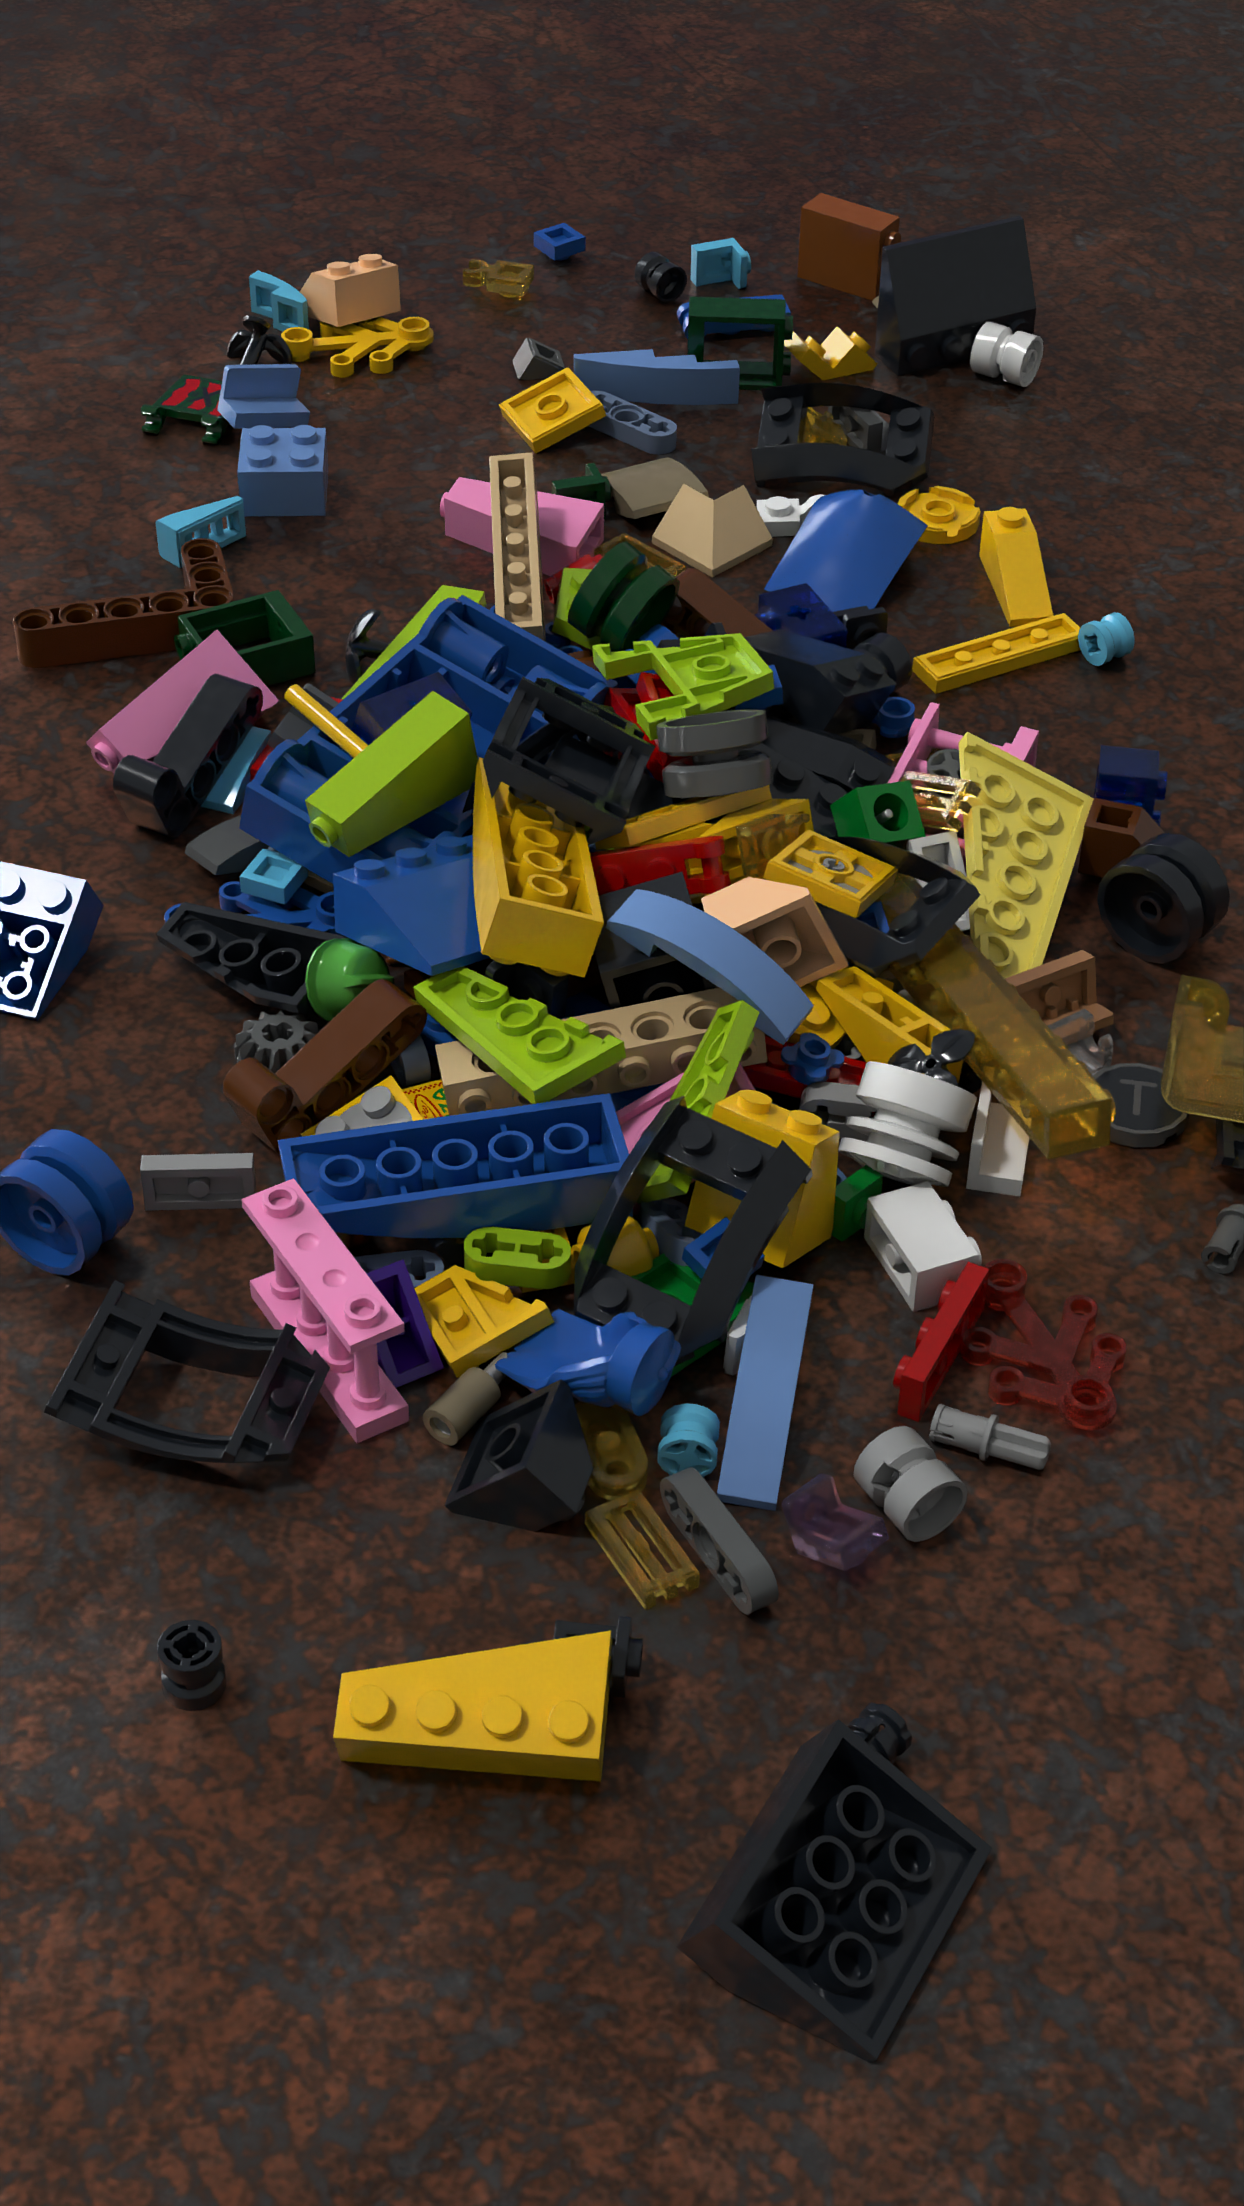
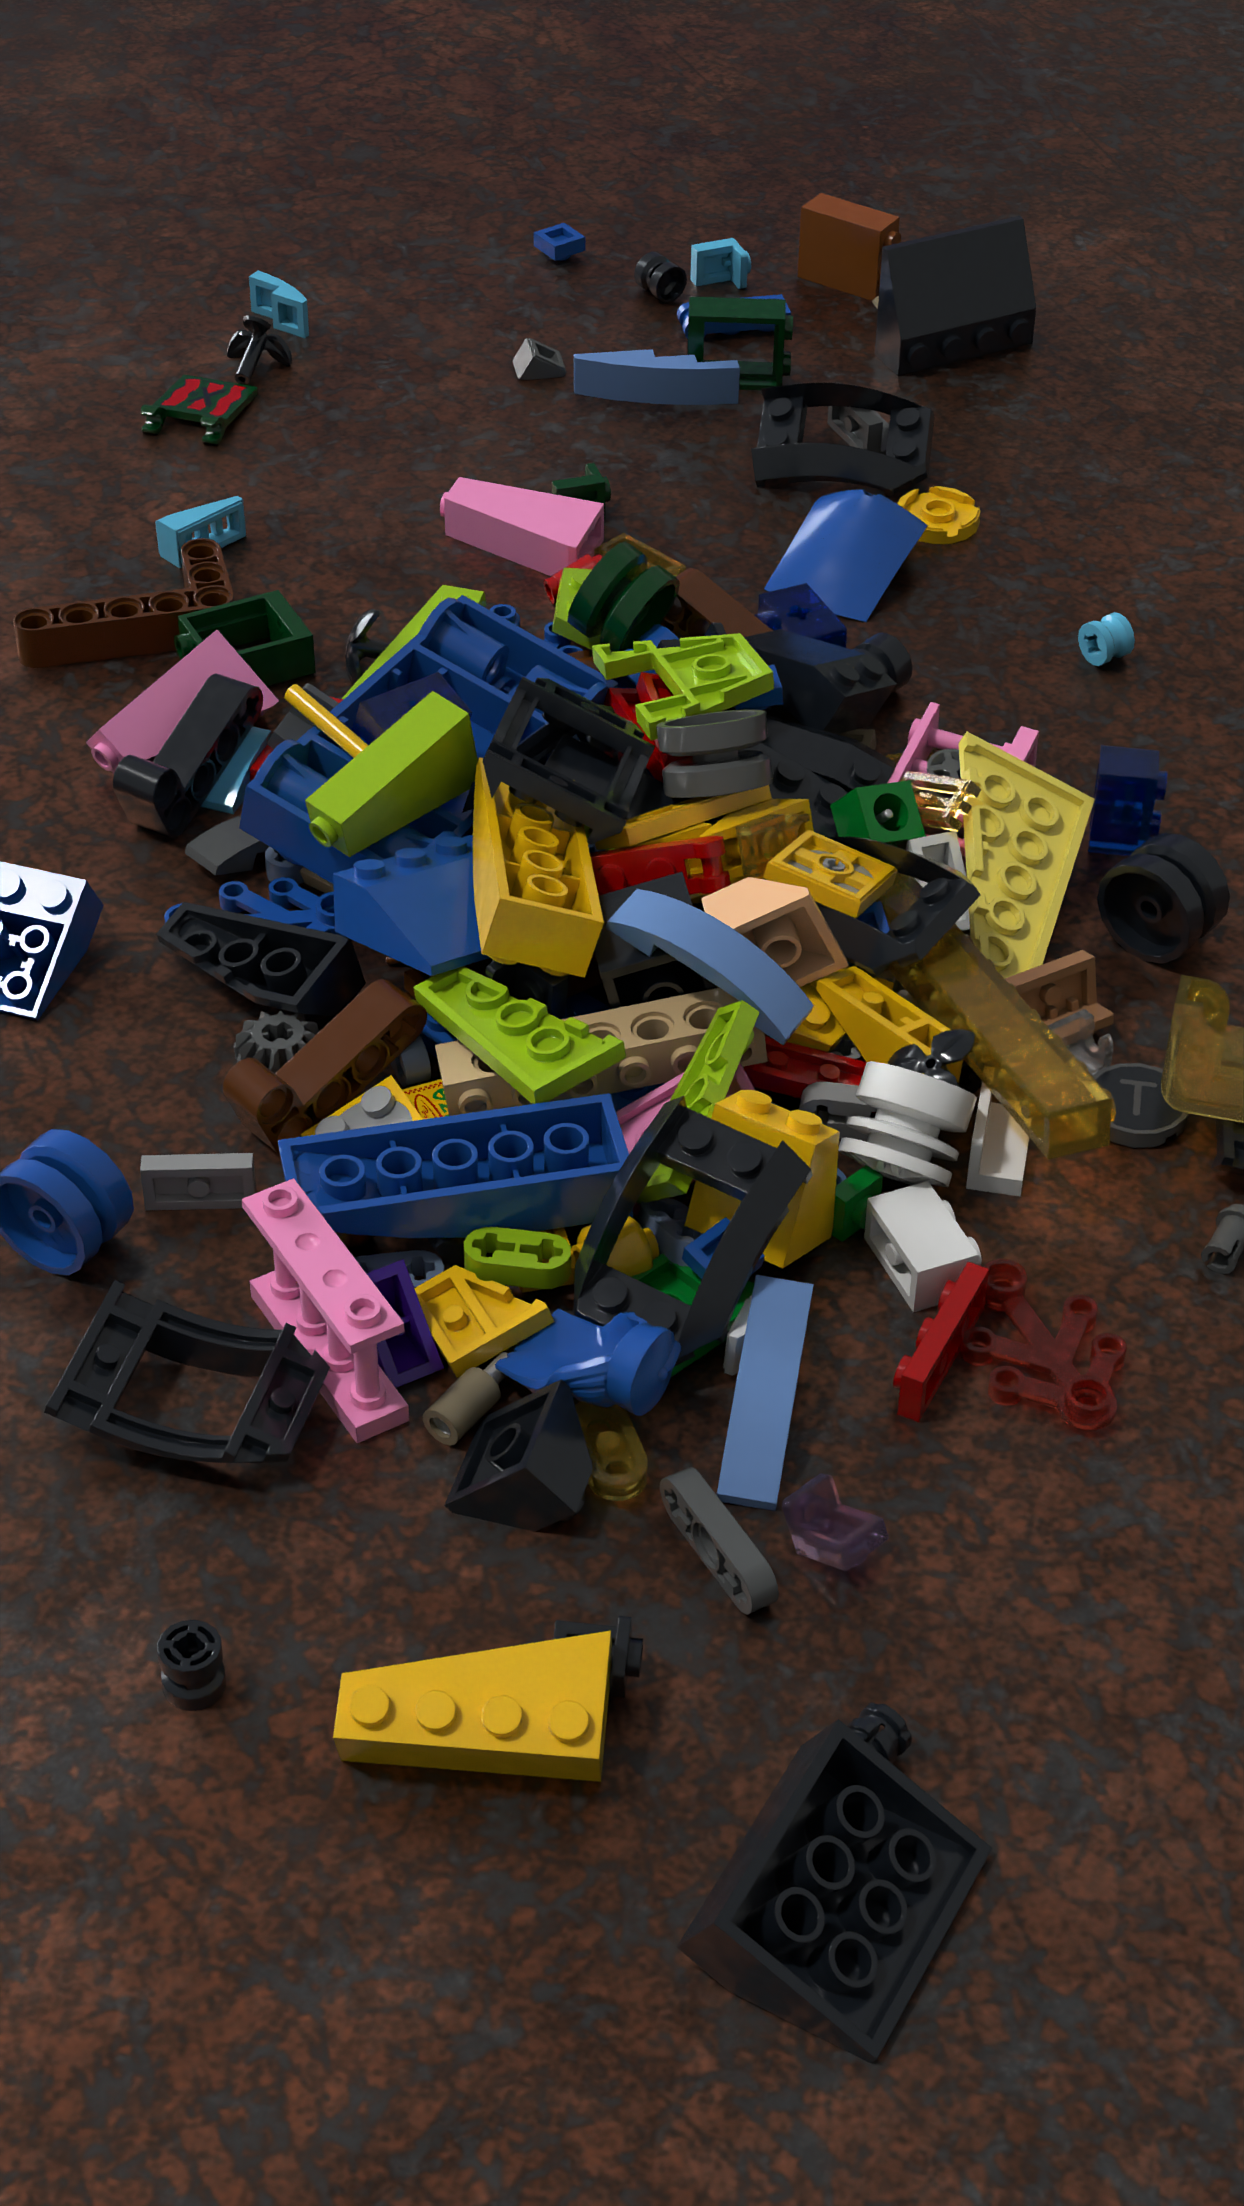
medium blue panel [217,364,310,429] -> none
medium blue brick [237,425,329,517] -> none
medium azure plate [239,848,308,904] -> none
yellow plant [281,316,434,378] -> none
light nougat slope [300,254,401,327] -> none
bright green piece [305,938,394,1021] -> none
clear yellow plate [463,259,534,297] -> none
tan brick [489,452,546,642] -> none
yellow tile [499,367,607,454] -> none
clear yellow tile [585,1489,700,1610] -> none
sand blue beam [588,391,677,455] -> none
dark tan slope [601,457,709,519] -> none
tan slope [652,484,773,577] -> none
medium azure wheel [658,1403,720,1477] -> none
white plate [757,494,824,537] -> none
blue plate [781,1033,844,1085] -> none
yellow slope [784,327,877,380] -> none
clear yellow plate [803,407,848,445] -> none
black bracket [824,606,888,650] -> none
light grey wheel [853,1426,968,1542] -> none
blue plate [872,697,915,738] -> none
yellow tile [912,613,1081,694] -> none
light grey axle [929,1404,1051,1470] -> none
white wheel [970,322,1043,387] -> none
yellow slope [979,507,1053,627] -> none
reddish brown slope [1078,798,1165,879] -> none

